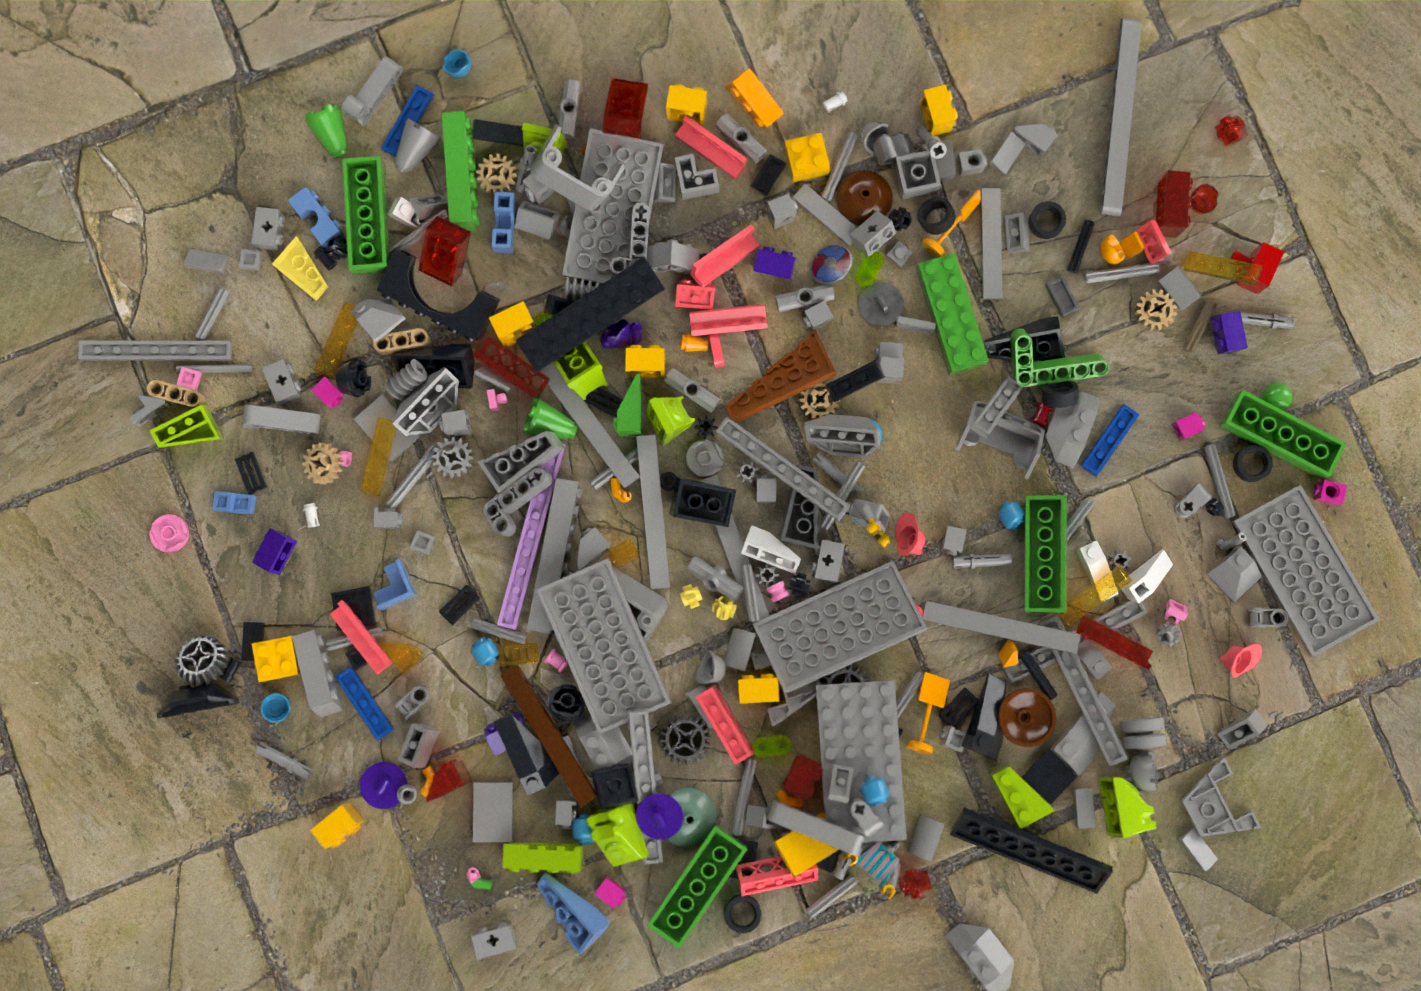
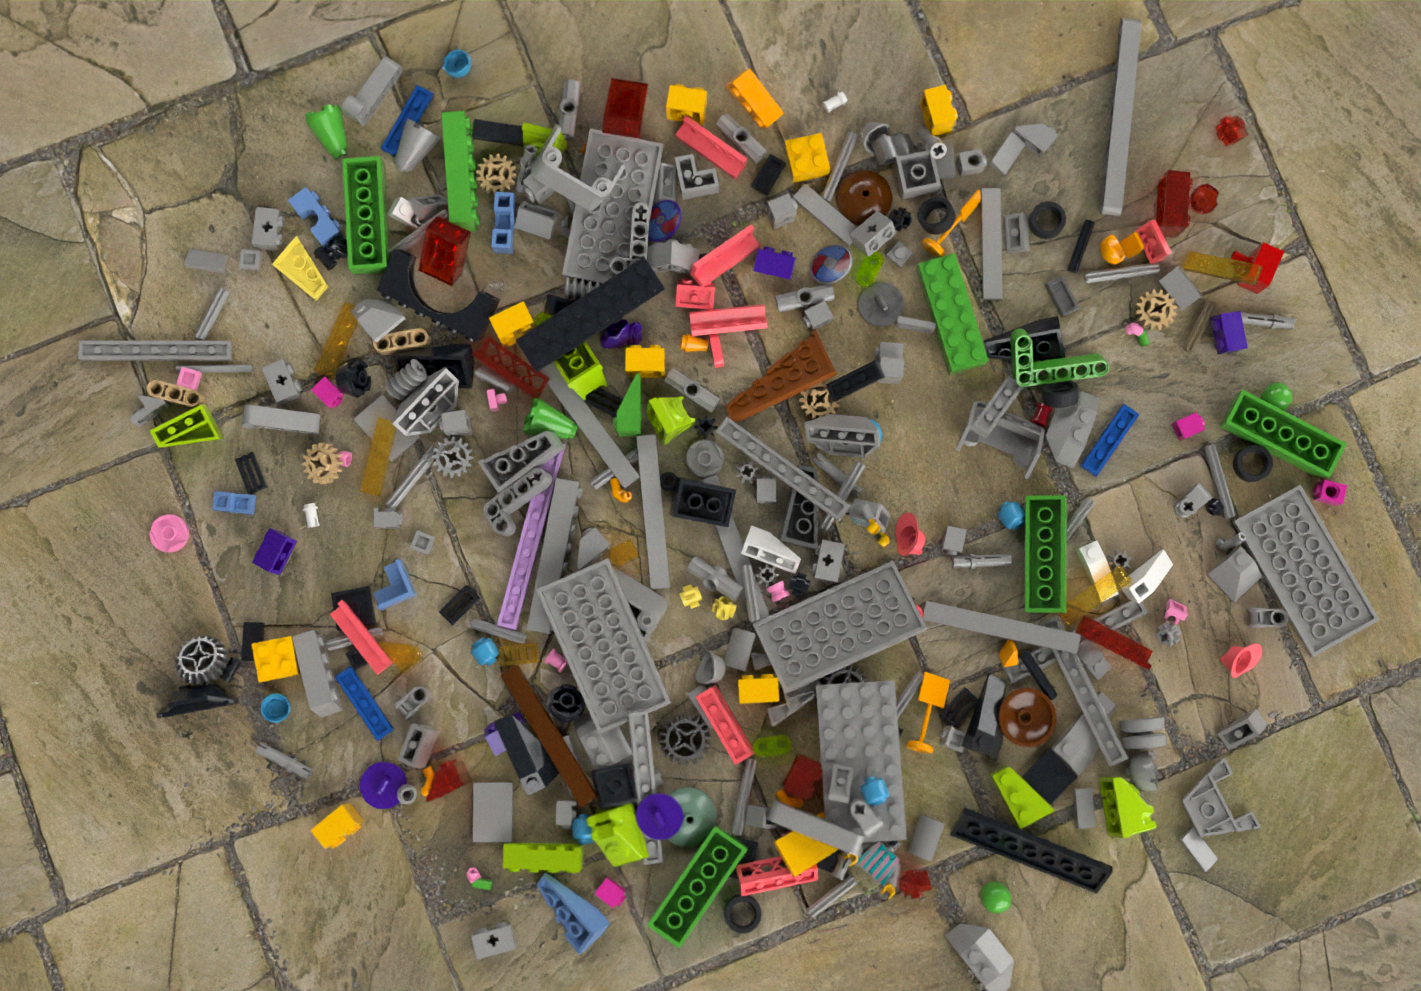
none -> shield [648,200,681,242]
none -> bright green hair [980,881,1012,914]
none -> arm [1125,323,1150,347]

